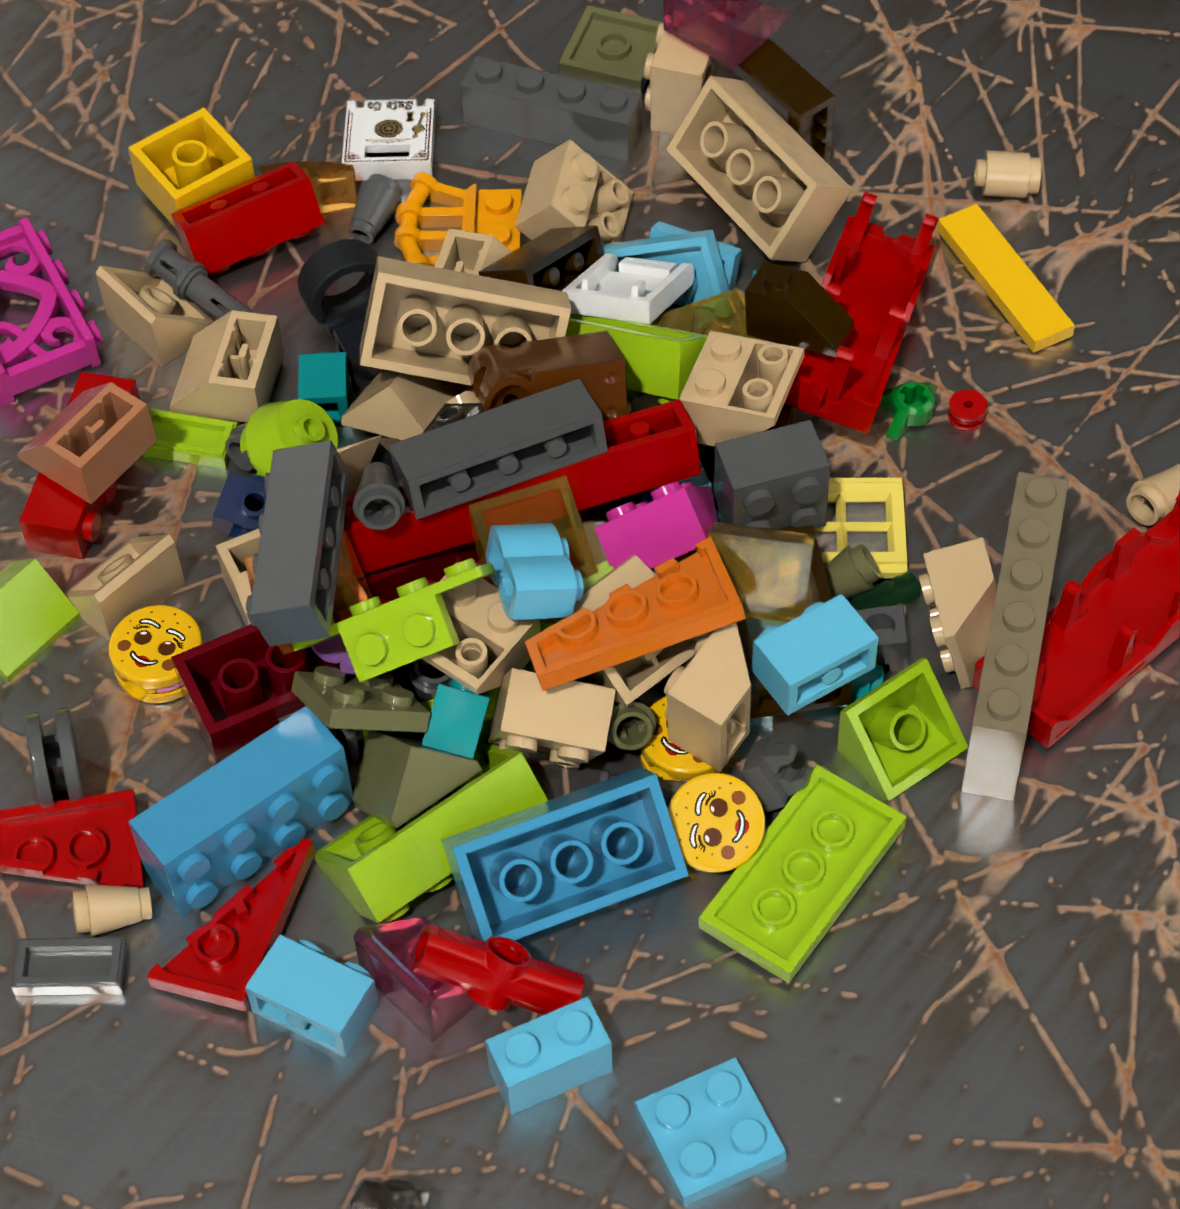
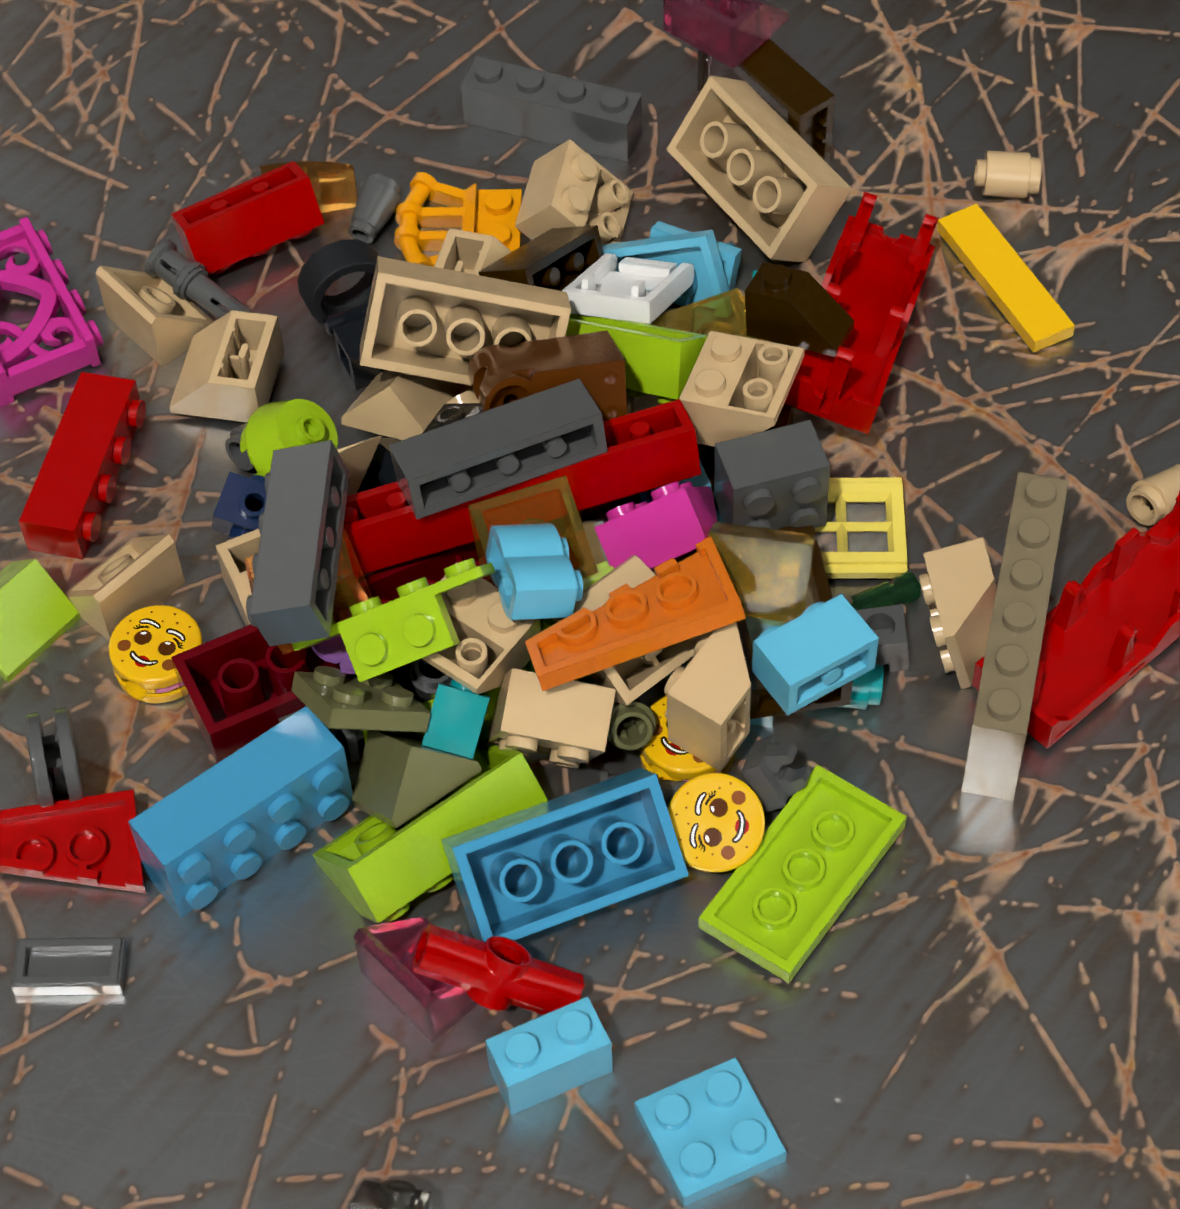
nougat slope [17,382,157,504] -> none
tan cone [72,884,152,937] -> none
yellow brick [128,108,255,228] -> none
lime tile [142,408,238,469] -> none
red wing [147,838,316,1012] -> none
medium azure brick [245,935,379,1058] -> none
teal brick [298,352,351,427] -> none
white container [342,98,436,181] -> none
dark grey cone [353,462,405,530] -> none
olive plate [559,5,665,94] -> none
tan slope [644,6,713,135] -> none
olive cone [804,543,882,604] -> none
lime slope [837,658,969,801] -> none
green piece [880,381,938,442] -> none
red piece [948,389,987,431] -> none

